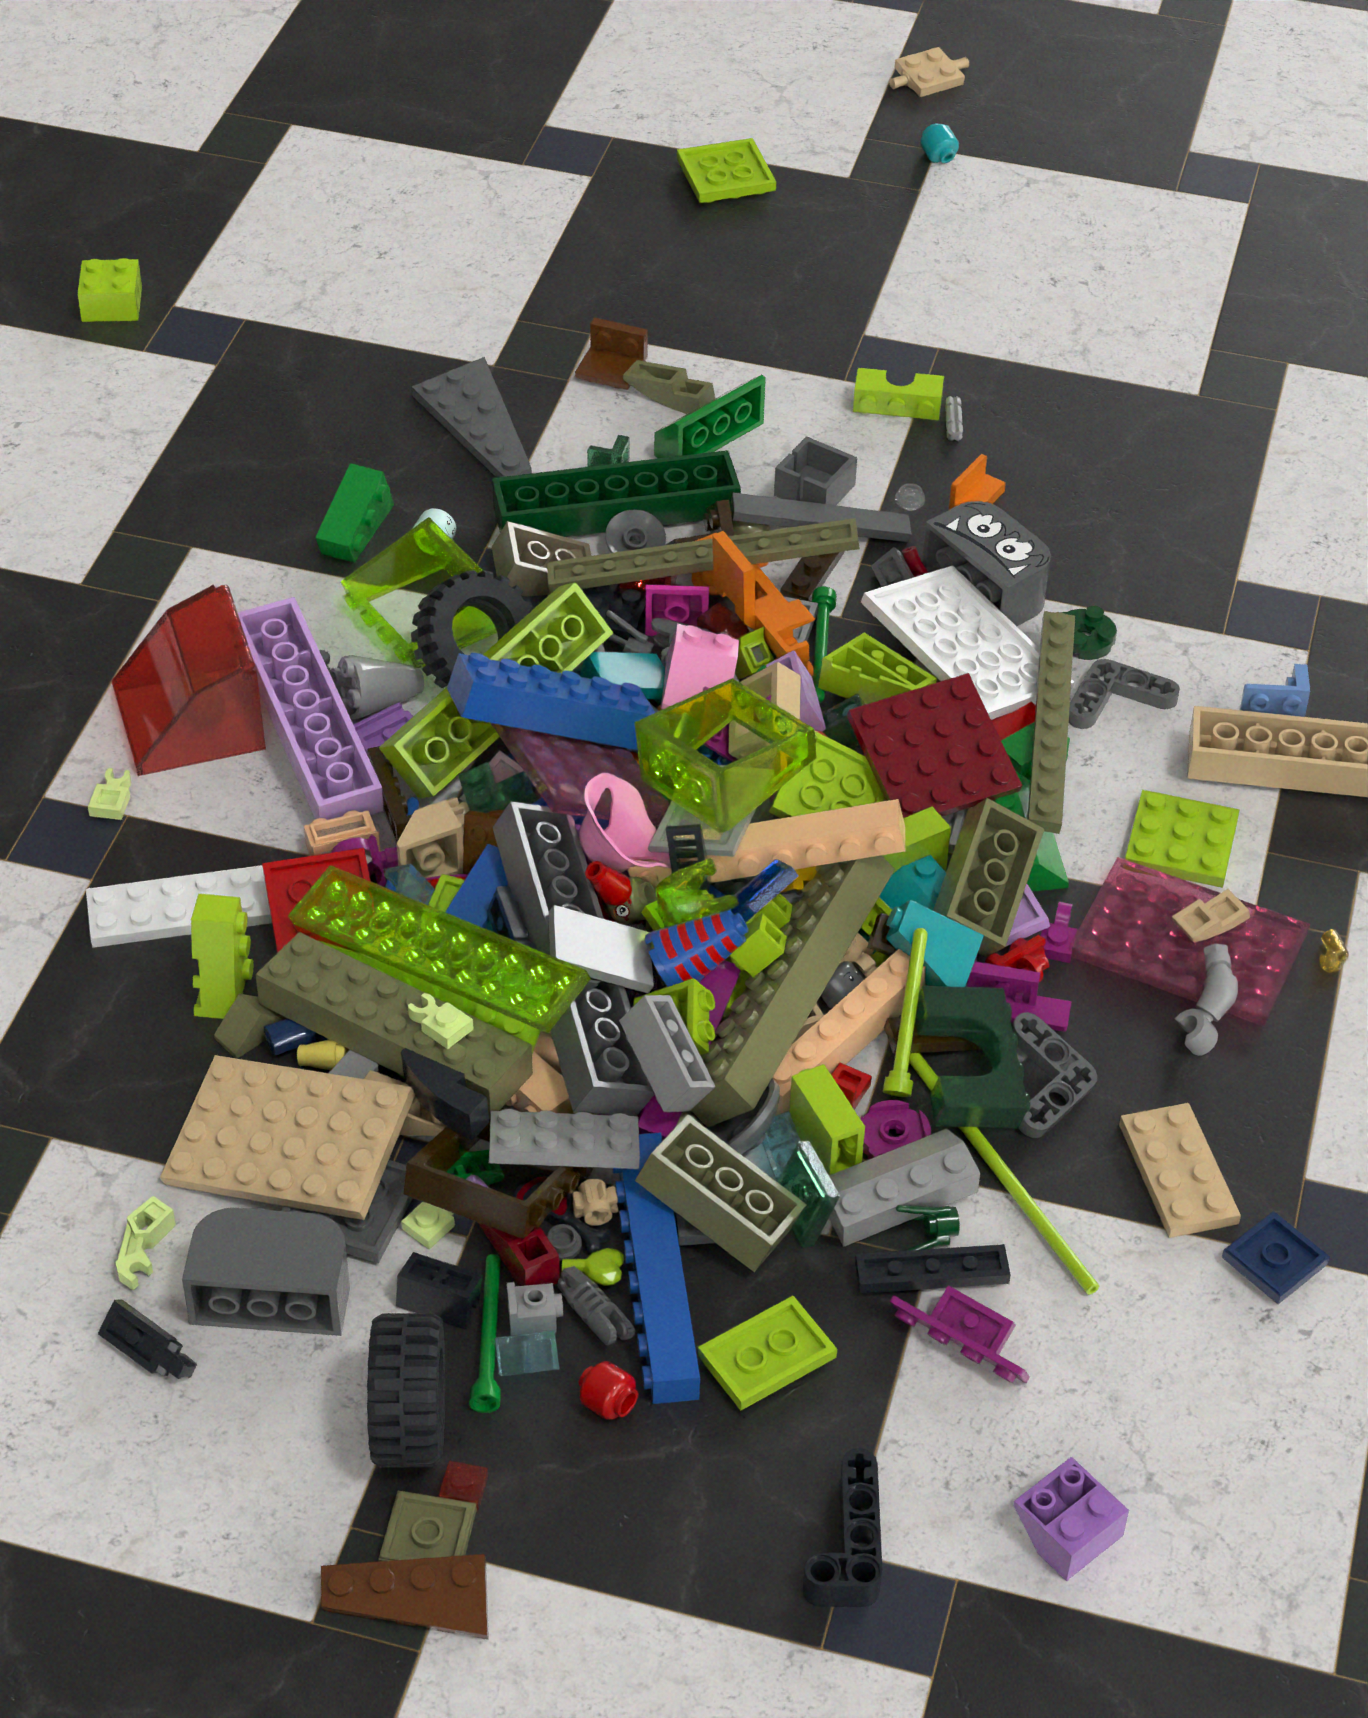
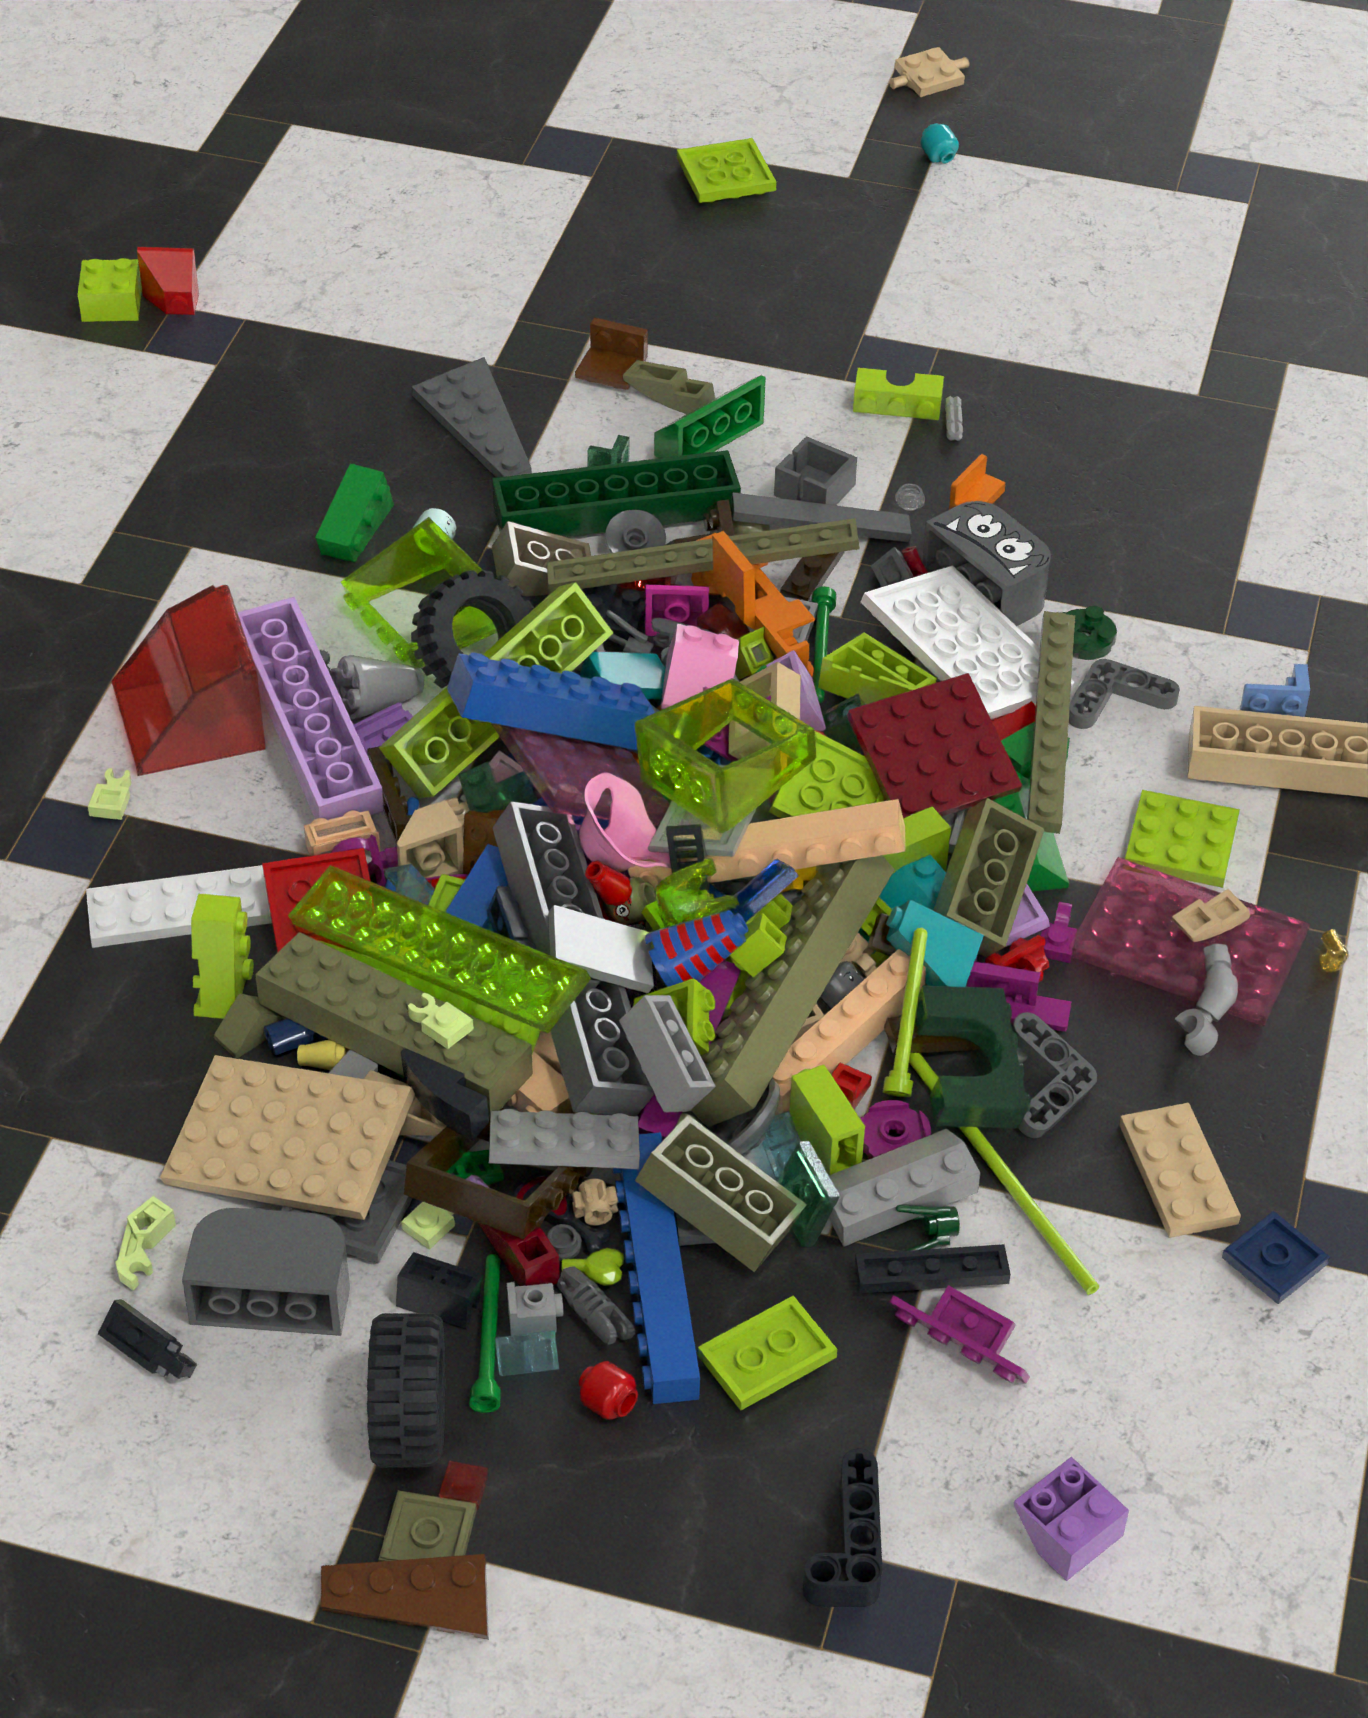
none -> red slope [137,247,199,315]

